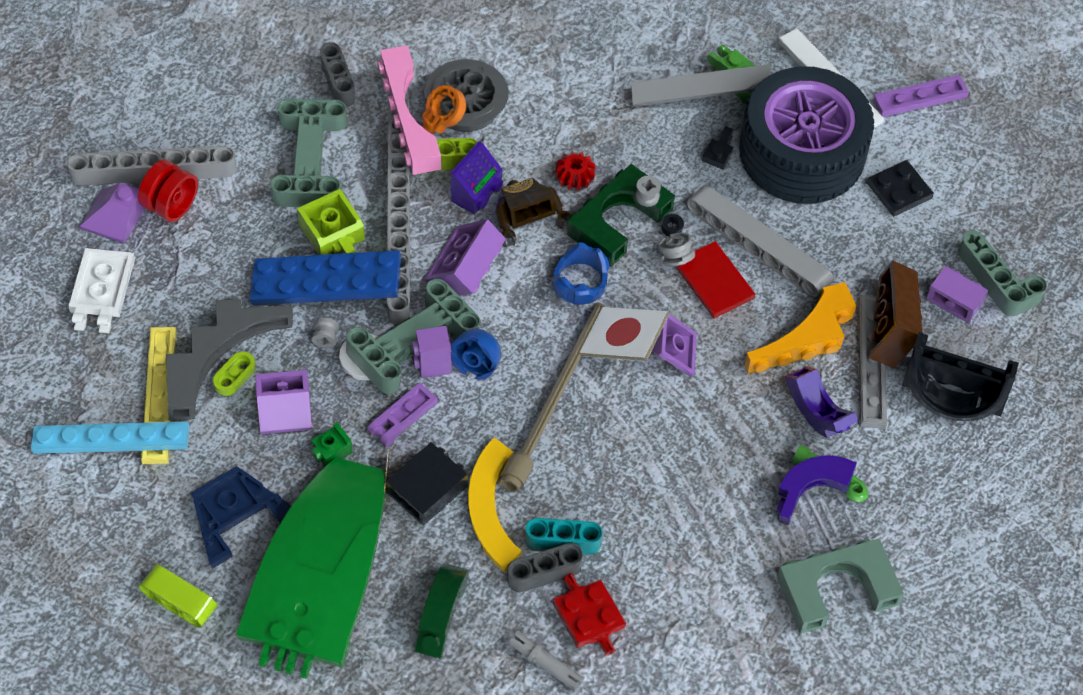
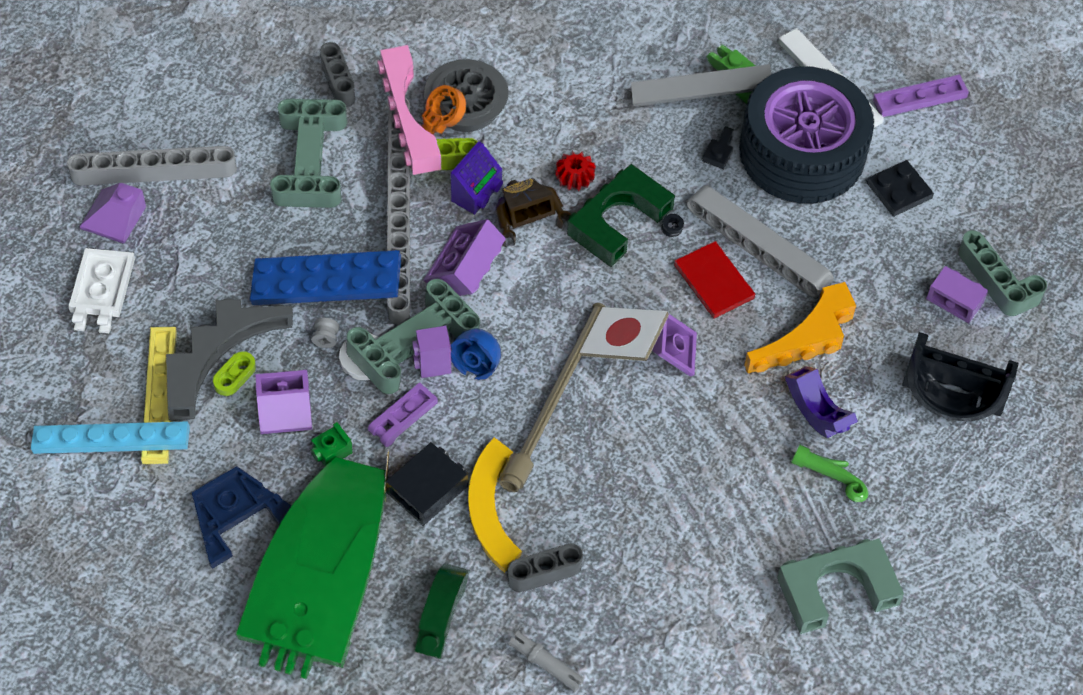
red wheel [138,159,198,222] -> none
lime beam [138,564,218,628] -> none
lime hinge [297,189,365,255] -> none
teal beam [525,518,603,555] -> none
blue piece [552,243,610,305] -> none
red plate [553,573,626,656] -> none
light grey wheel [636,176,661,207] -> none
light grey wheel [658,232,695,266] -> none
dark purple arch [776,455,857,526] -> none
light grey tile [858,295,887,429] -> none
reddish brown wedge [869,260,923,369] -> none

